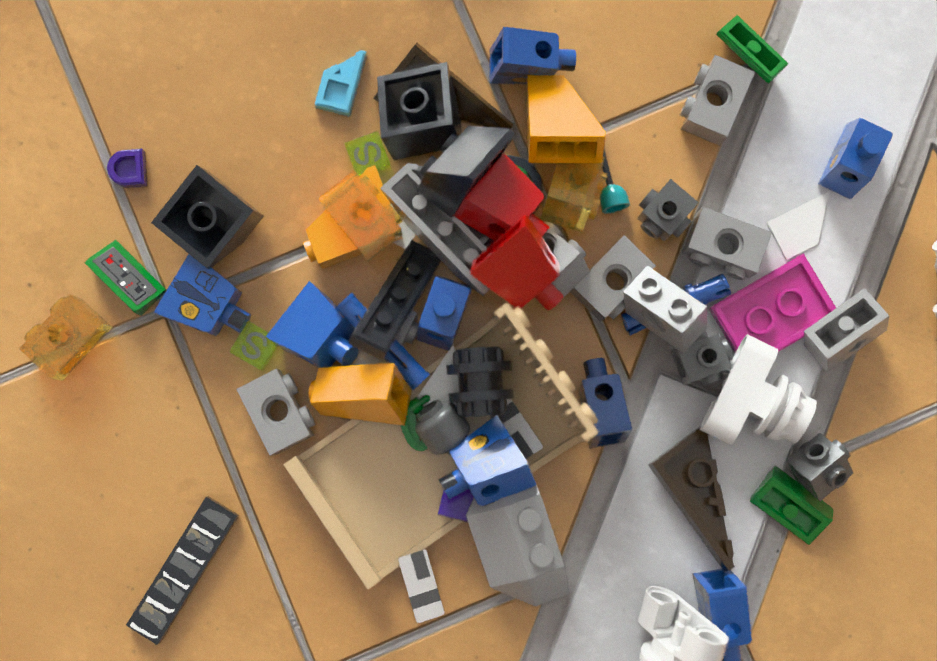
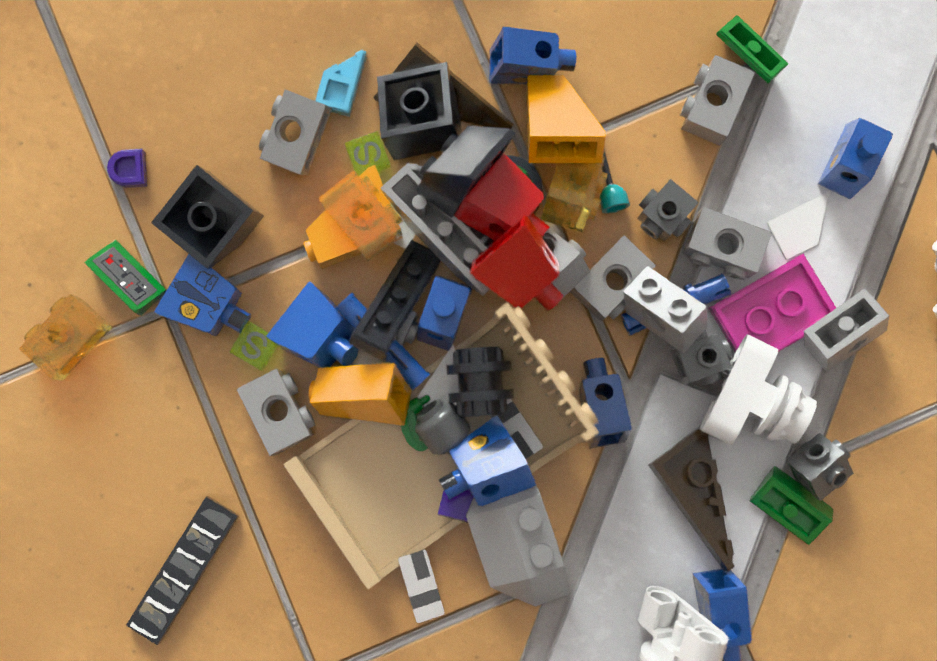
none -> light grey brick [259,89,332,175]

